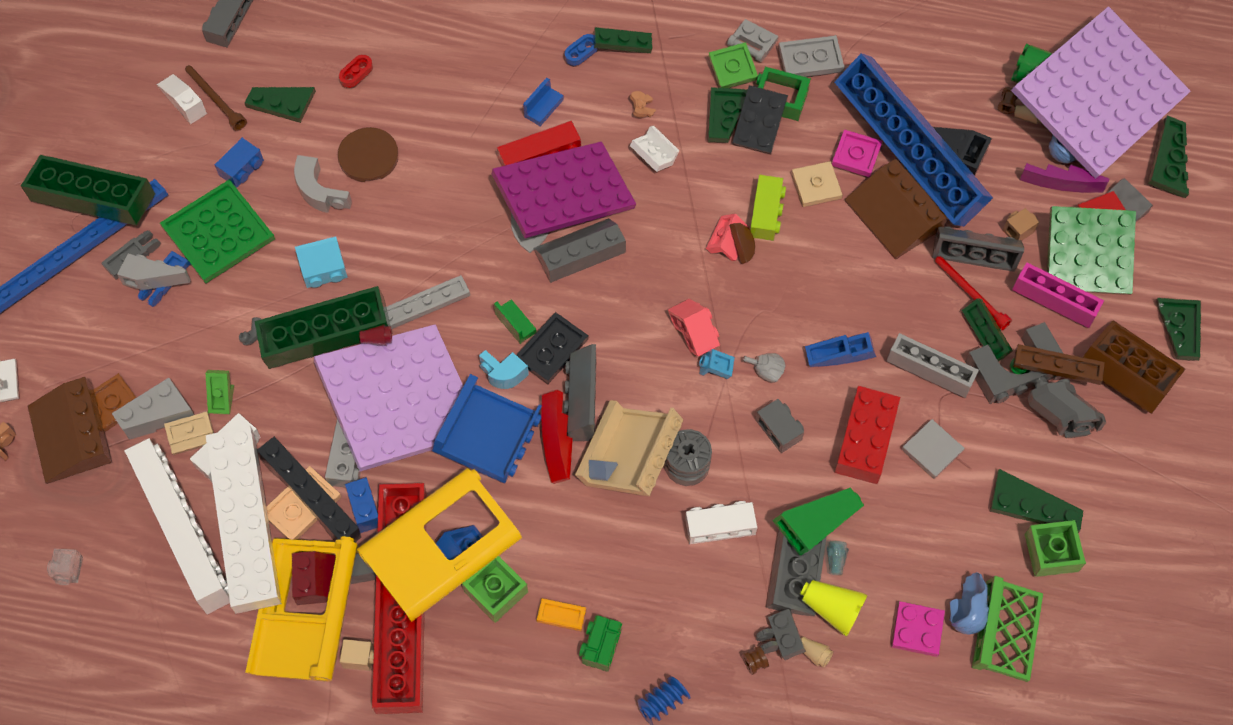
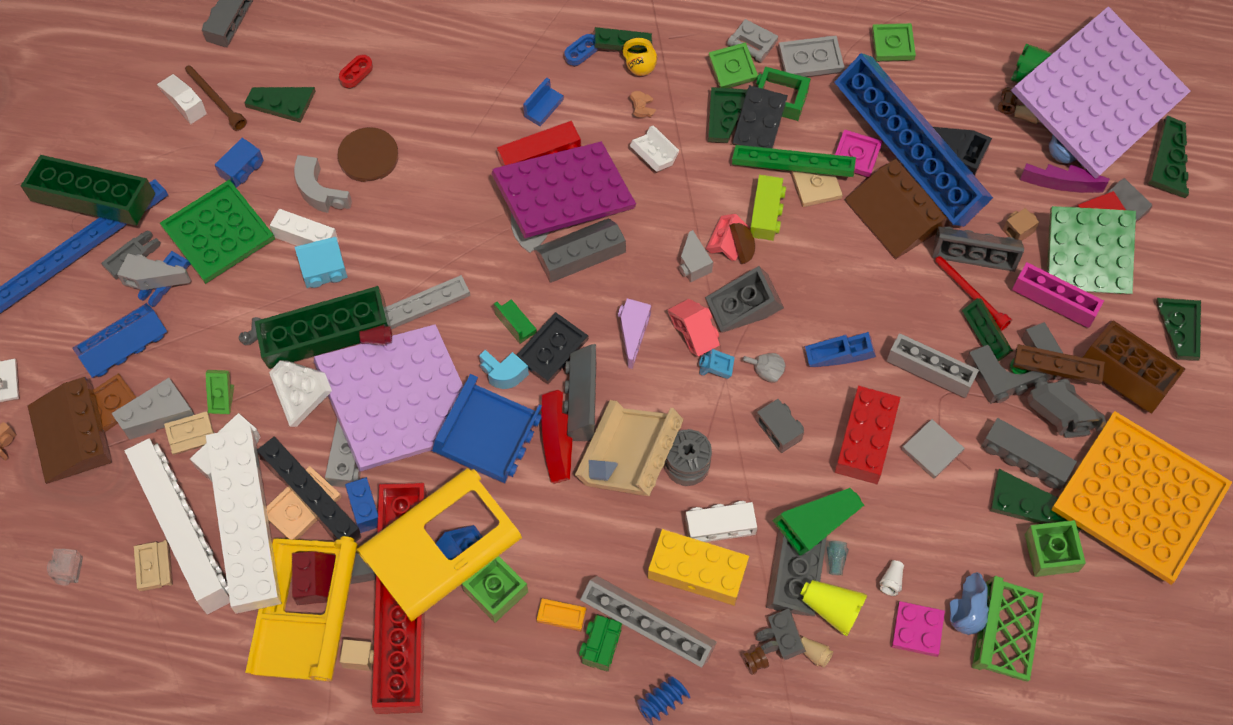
none -> blue slope [72,303,167,378]
none -> tan plate [134,540,172,591]
none -> white plate [269,360,332,427]
none -> white brick [270,209,339,246]
none -> light grey brick [580,576,717,668]
none -> lavender slope [618,298,651,369]
none -> yellow helmet [623,38,657,76]
none -> yellow brick [648,529,749,606]
none -> light grey slope [679,230,713,283]
none -> dark grey slope [705,266,784,333]
none -> green plate [732,145,856,177]
none -> bright green plate [872,23,916,61]
none -> white cone [880,560,904,596]
none -> dark grey brick [981,418,1077,490]
none -> light orange plate [1051,411,1232,585]

